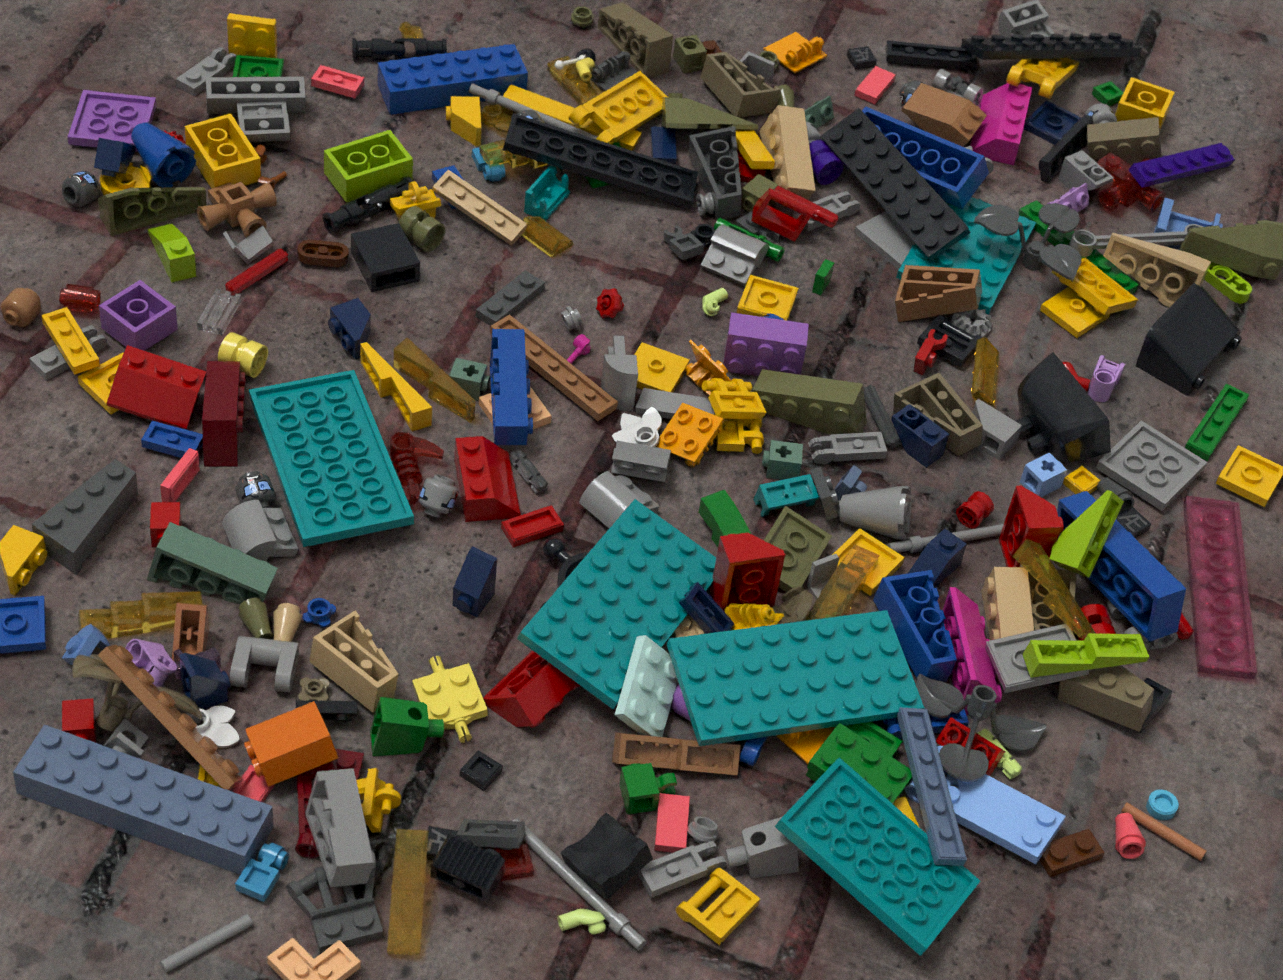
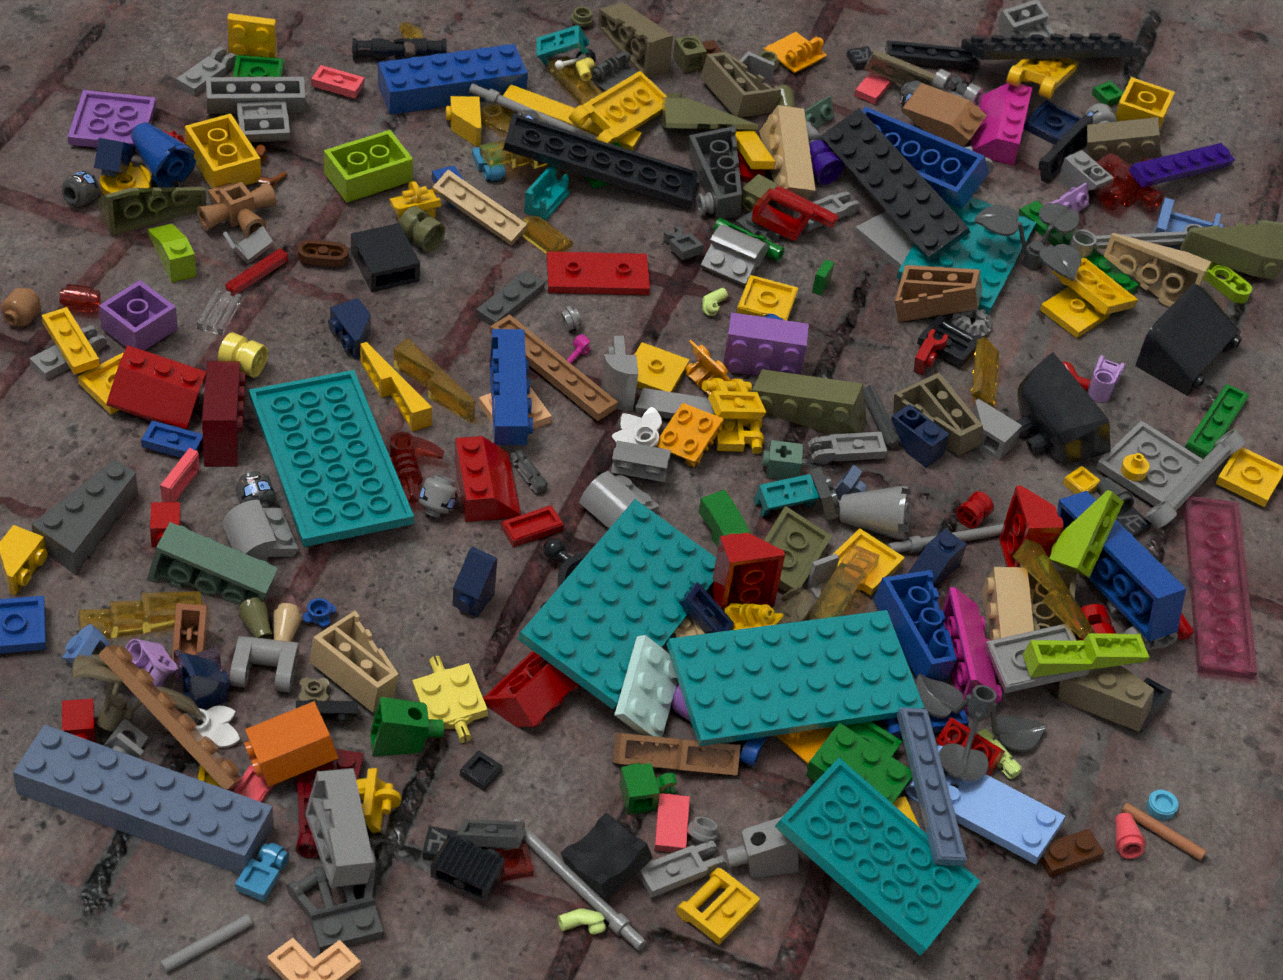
black piece [322,176,413,234] -> none
clear yellow slope [387,829,428,955] -> none
sand green brick [448,358,490,401] -> none
red piece [596,288,624,319] -> none
dark blue tile [650,127,677,165] -> none
black plate [690,224,715,247] -> none
light blue brick [1020,453,1067,497] -> none
none -> teal hinge [536,25,589,66]
none -> red plate [546,251,650,295]
none -> dark tan tile [865,49,936,87]
none -> yellow tile [1120,453,1150,481]
none -> light grey piece [1145,429,1246,529]

